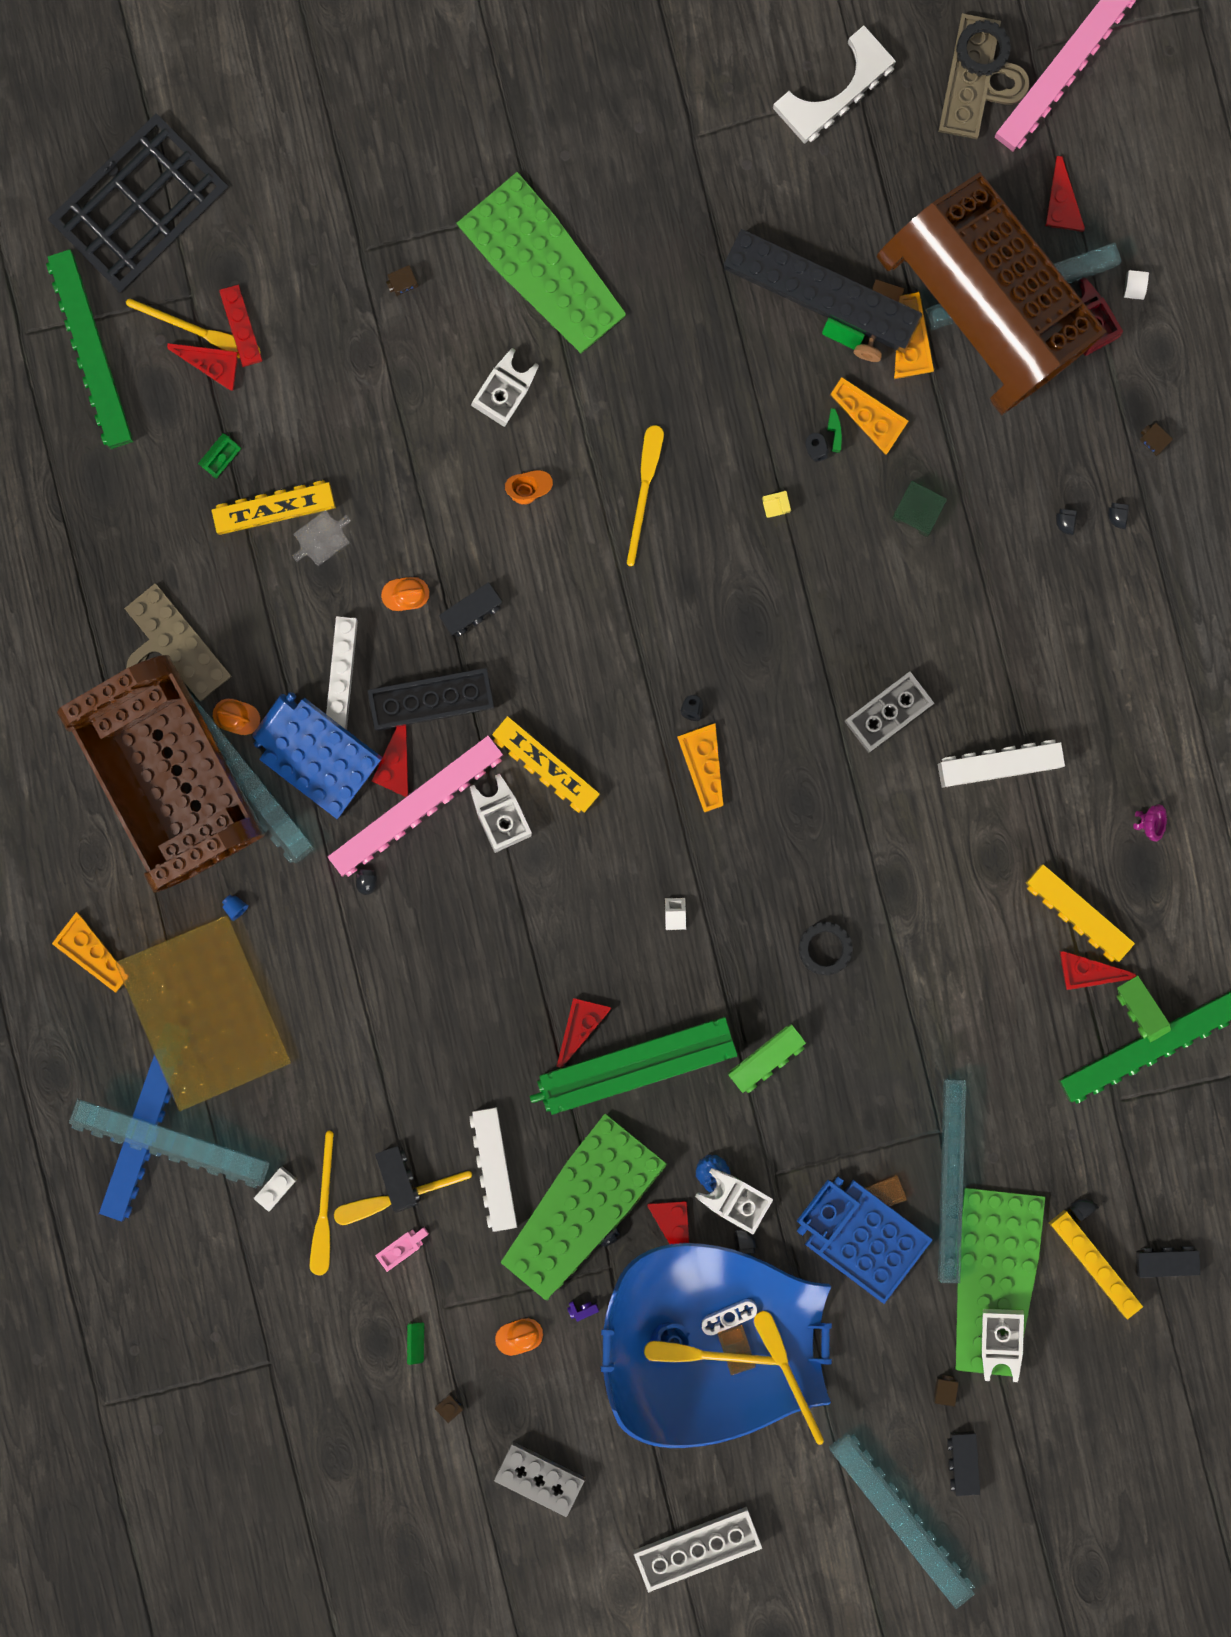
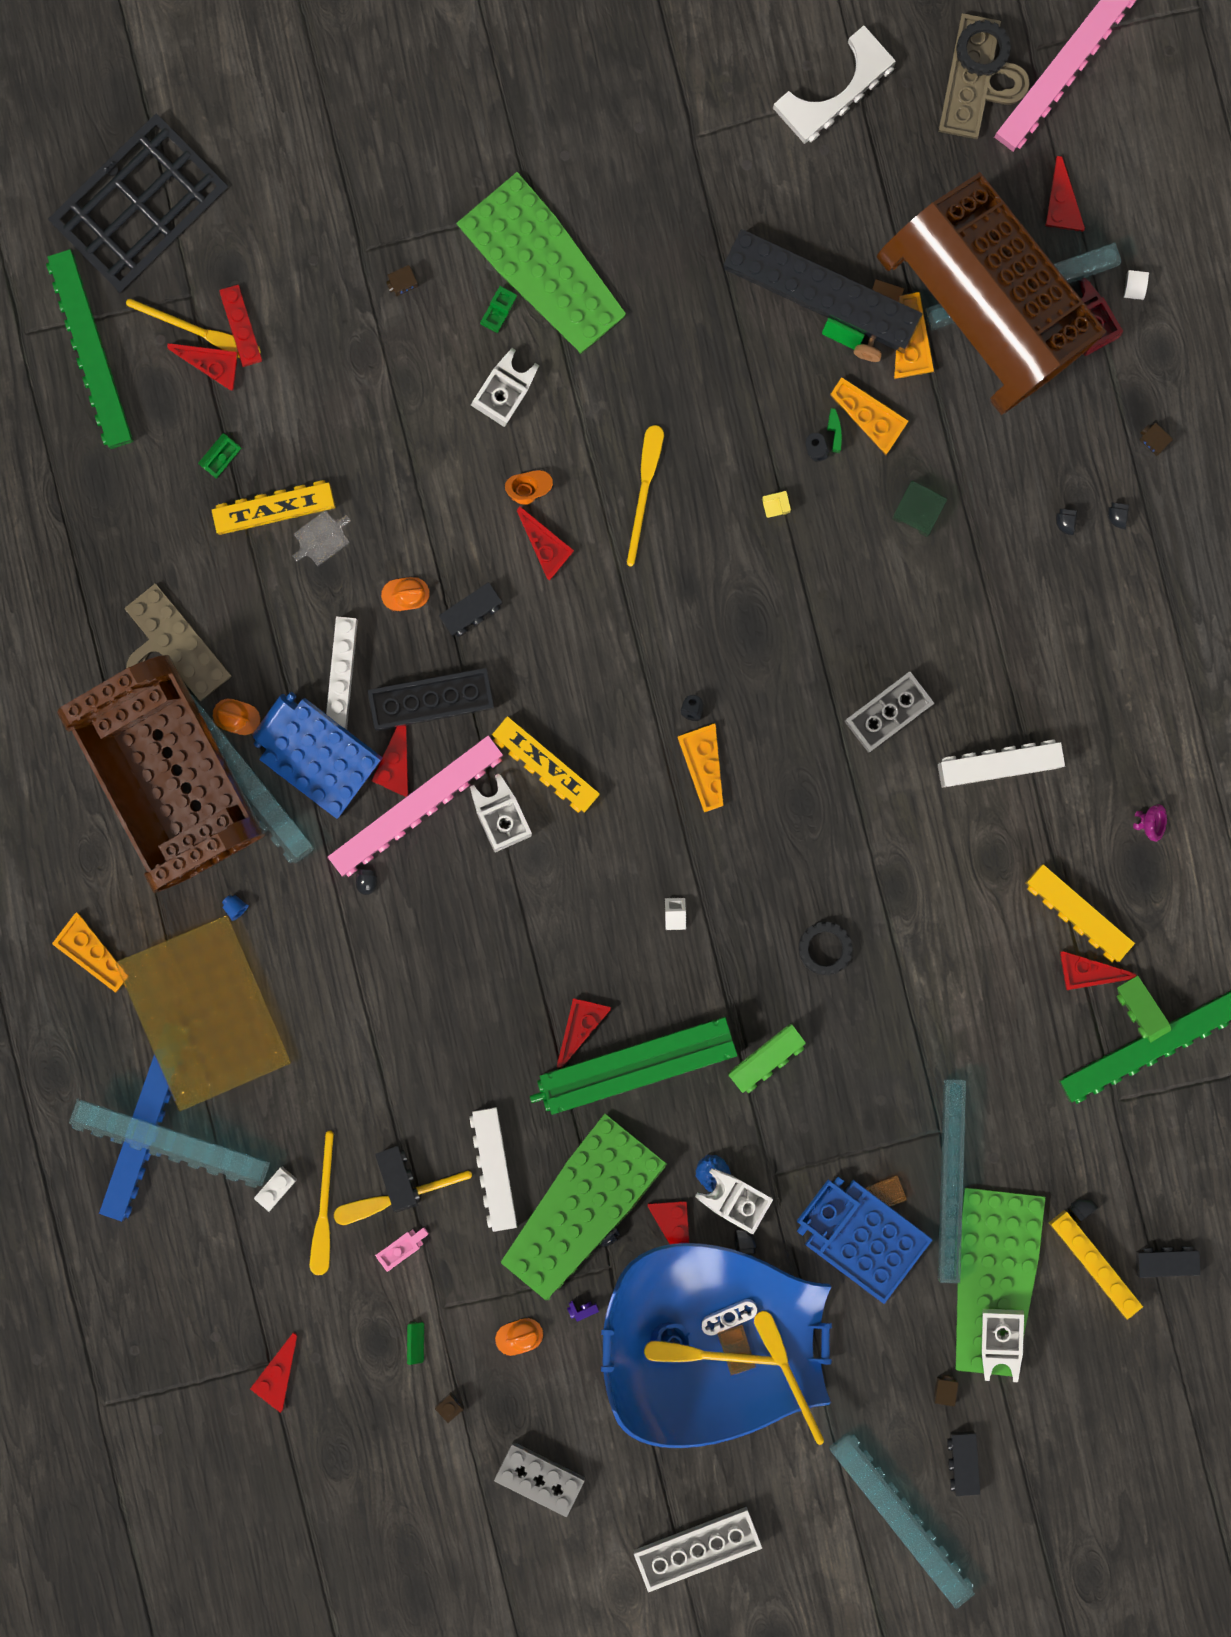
none -> red wing [250,1332,297,1413]
none -> green slope [480,286,517,333]
none -> red wing [517,506,574,581]

